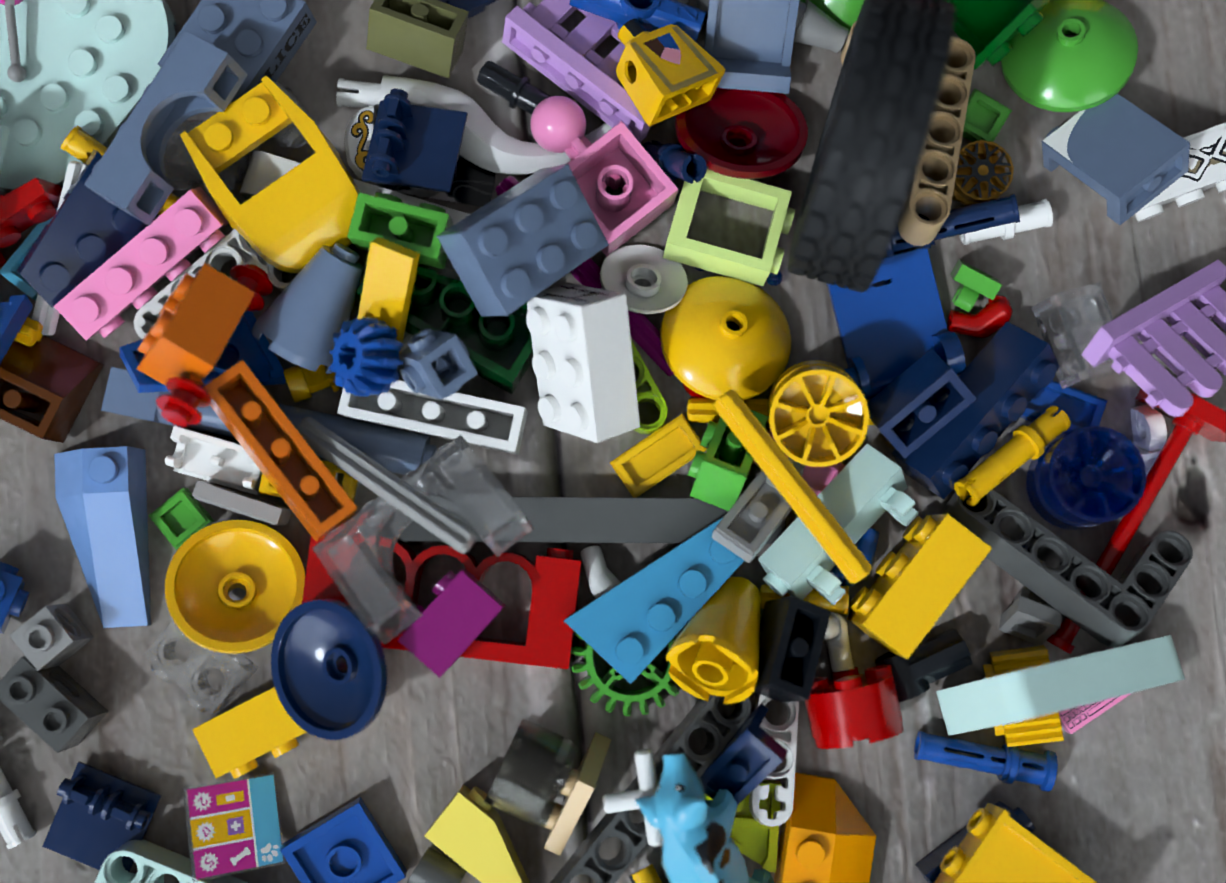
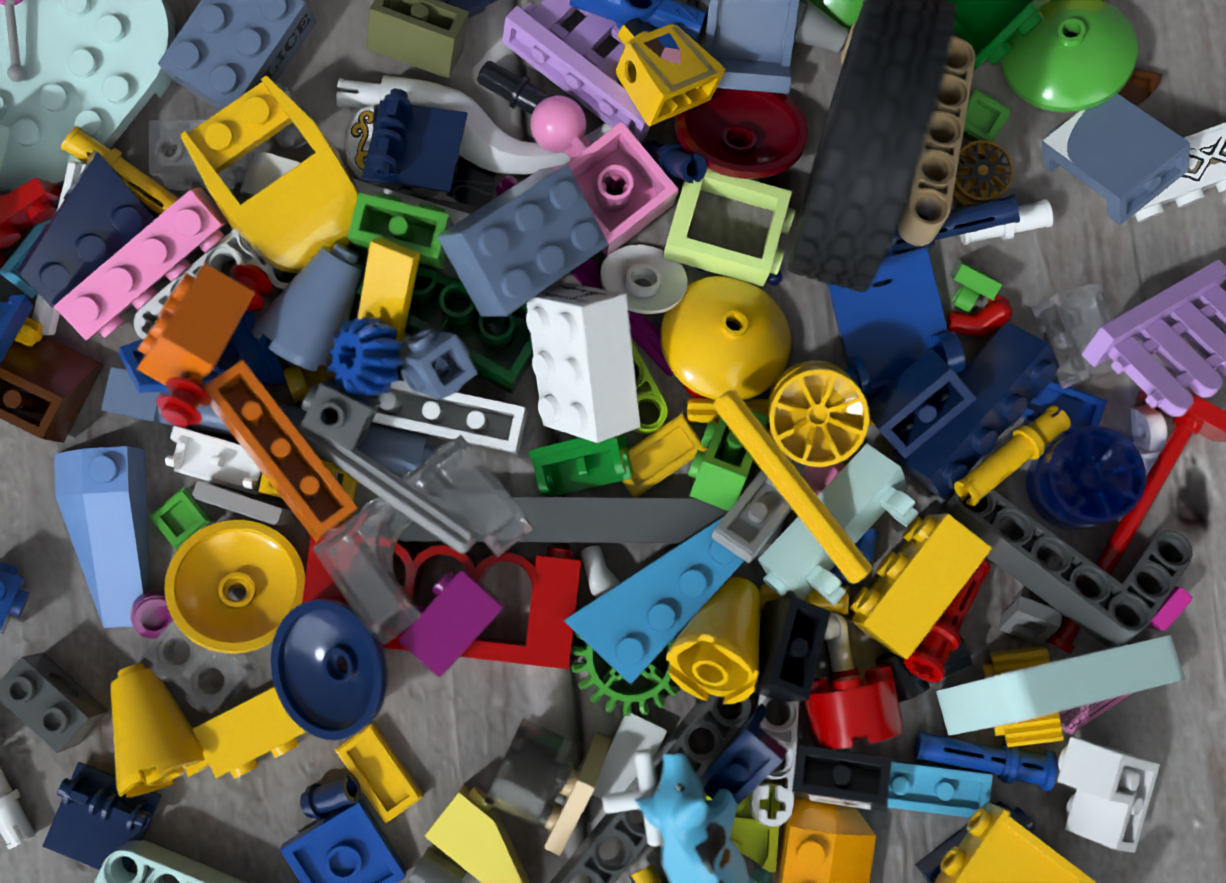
light grey brick [9,603,94,671] -> none
sand blue arch [84,31,248,226] -> none
piece [183,772,286,882] -> none
none -> yellow cone [110,663,209,797]
none -> magenta tile [130,591,176,639]
none -> dark blue pin [300,774,361,820]
none -> dark grey brick [301,378,381,450]
none -> yellow tile [335,722,424,824]
none -> green hinge [528,433,635,497]
none -> white tile [591,712,667,800]
none -> black brick [792,745,892,812]
none -> medium azure plate [887,760,993,818]
none -> red pin [904,560,991,682]
none -> white brick [1057,737,1160,853]
none -> reddish brown tile [1118,68,1163,106]
none -> dark pink tile [1146,586,1193,631]

